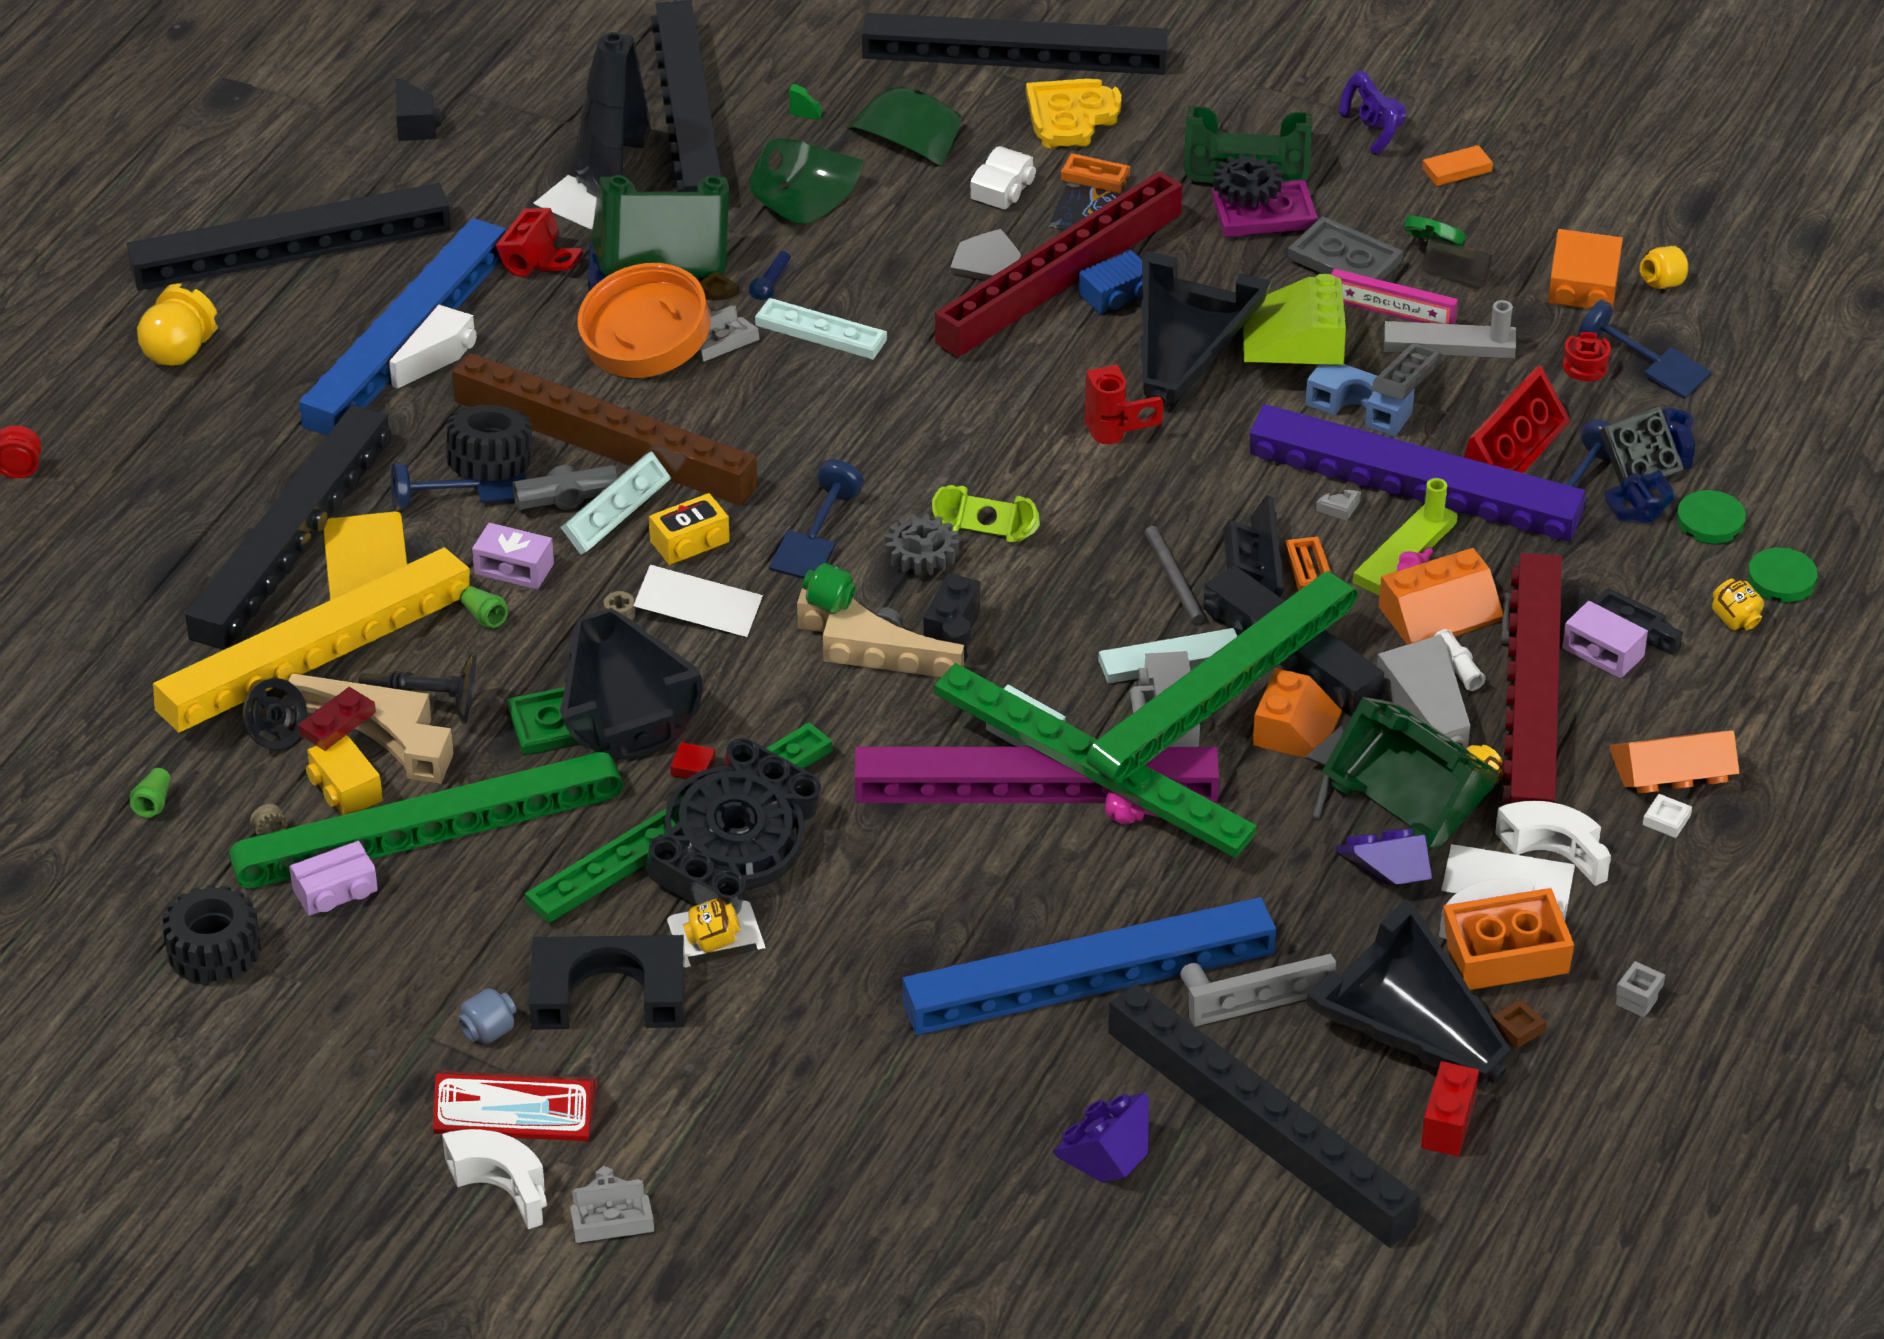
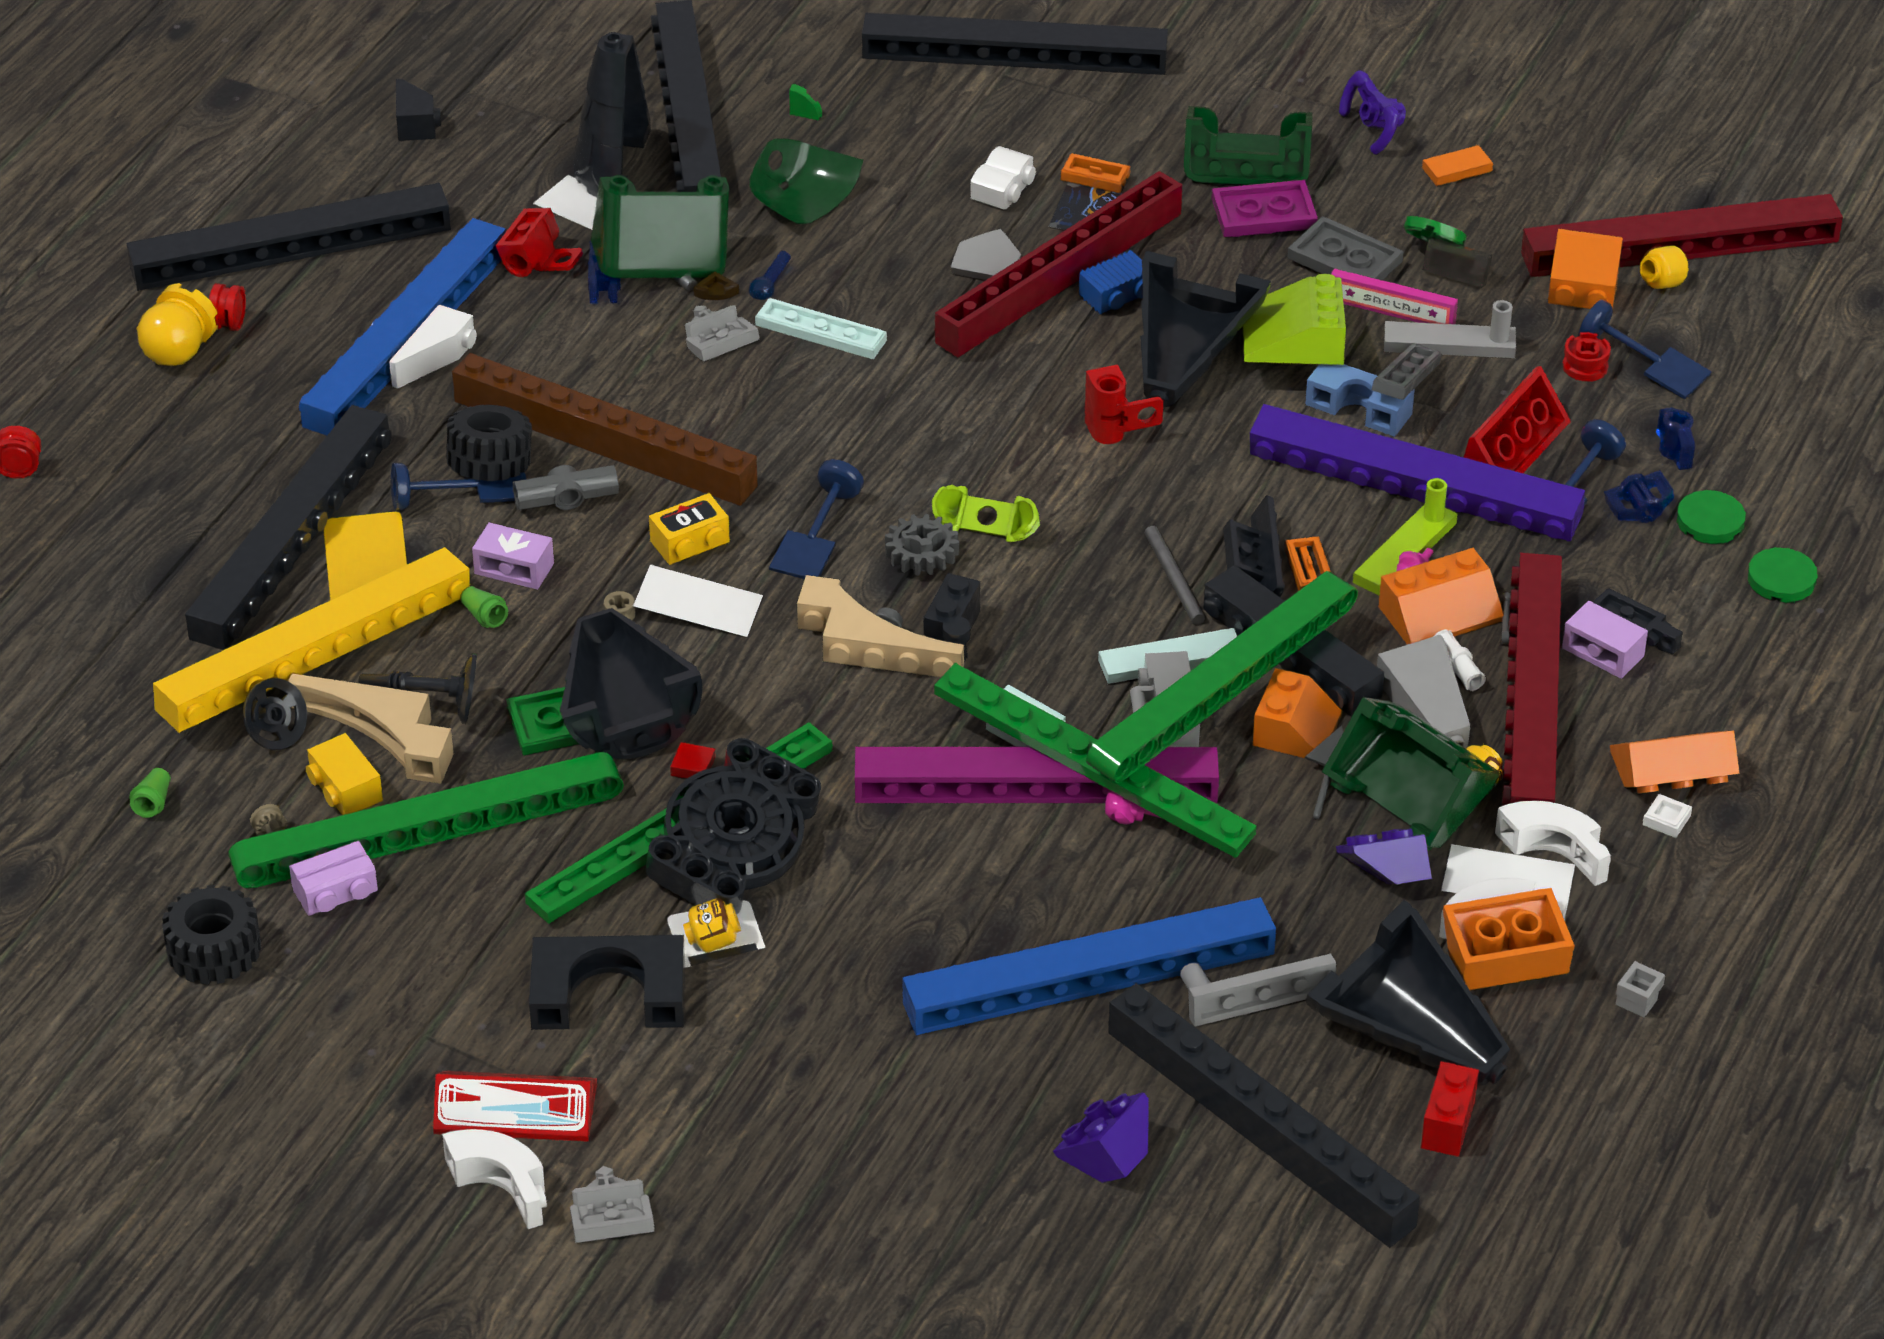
dark red plate [298,686,376,751] -> none
sand blue head [457,988,517,1045] -> none
light aqua tile [560,451,671,555] -> none
orange piece [578,263,711,378] -> none
green head [802,563,857,614] -> none
dark green piece [847,87,962,167] -> none
yellow plate [1026,79,1121,149] -> none
black gear [1214,154,1282,208] -> none
light grey tile [1316,490,1361,521] -> none
reddish brown plate [1492,999,1546,1049] -> none
pearl dark grey tile [1599,406,1684,492] -> none
yellow head [1712,578,1764,631] -> none
none -> red wheel [209,283,246,331]
none -> dark red brick [1521,194,1843,277]

